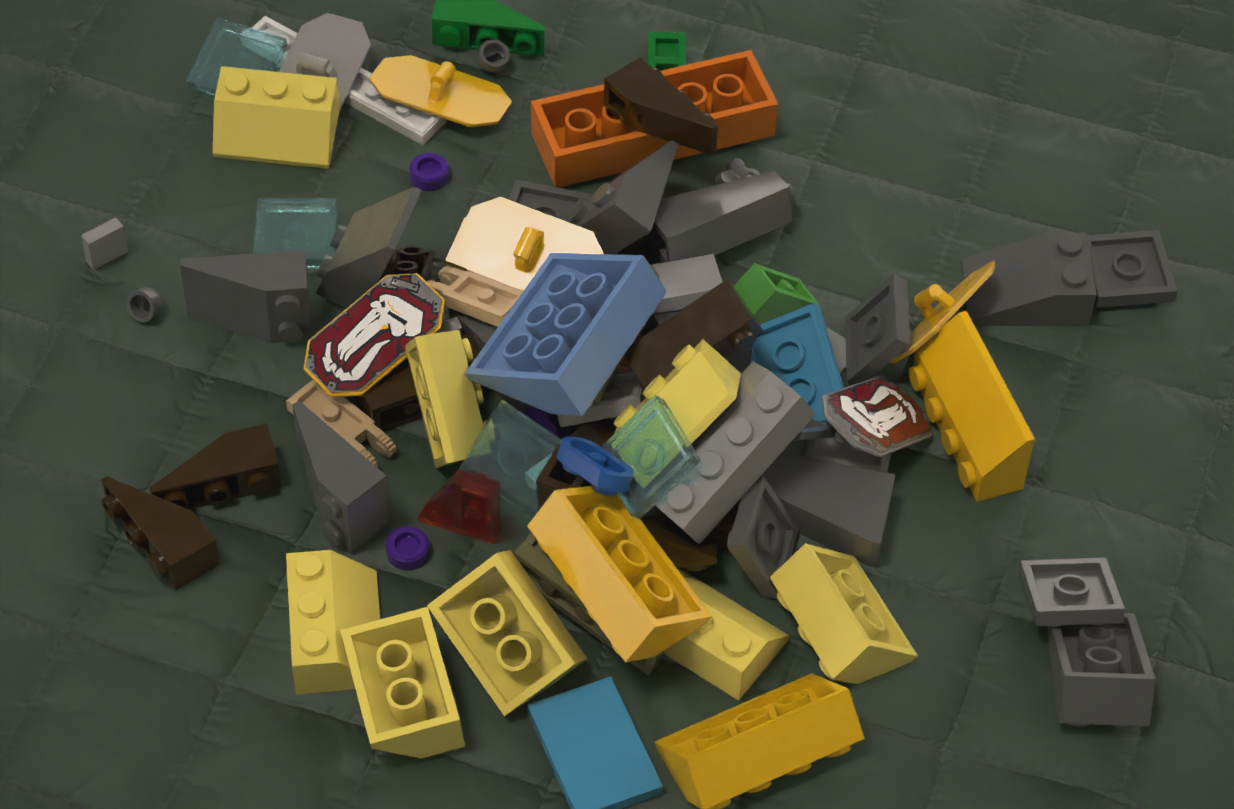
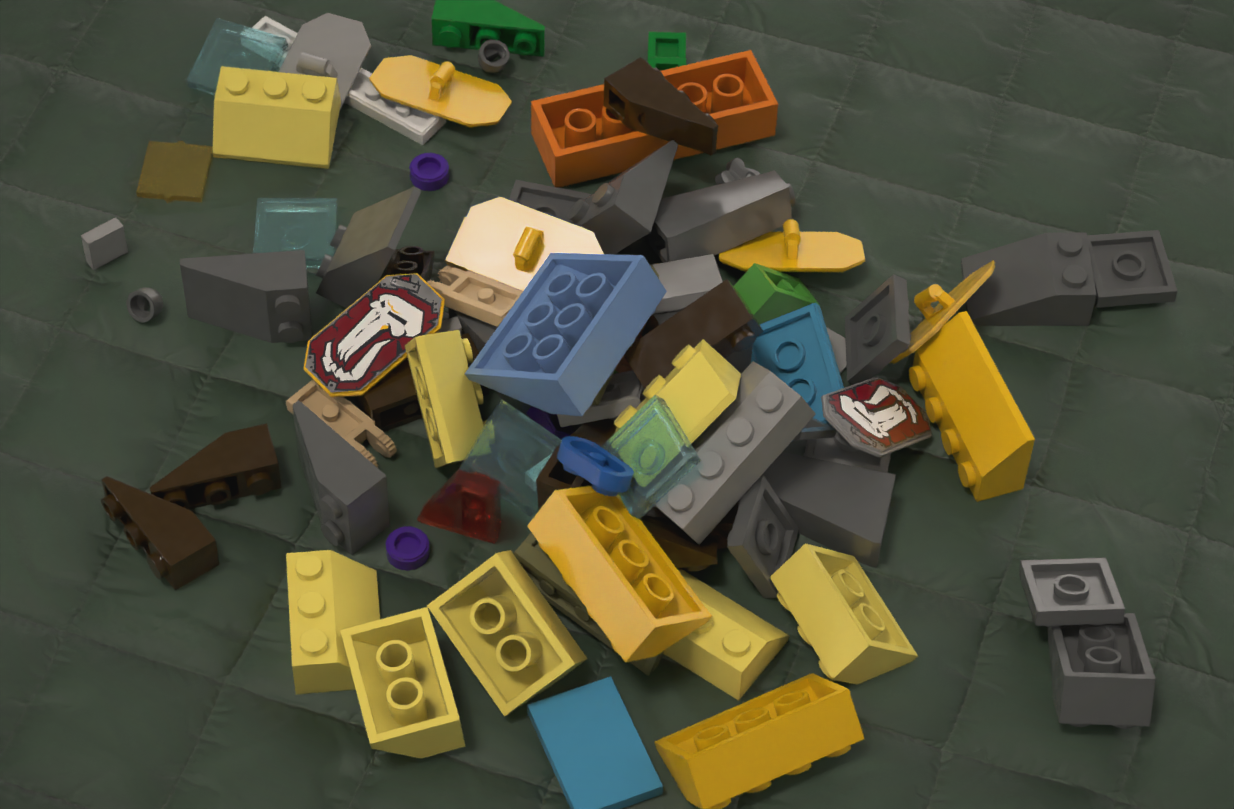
none -> clear yellow piece [136,141,213,203]
none -> yellow shield [719,219,865,272]

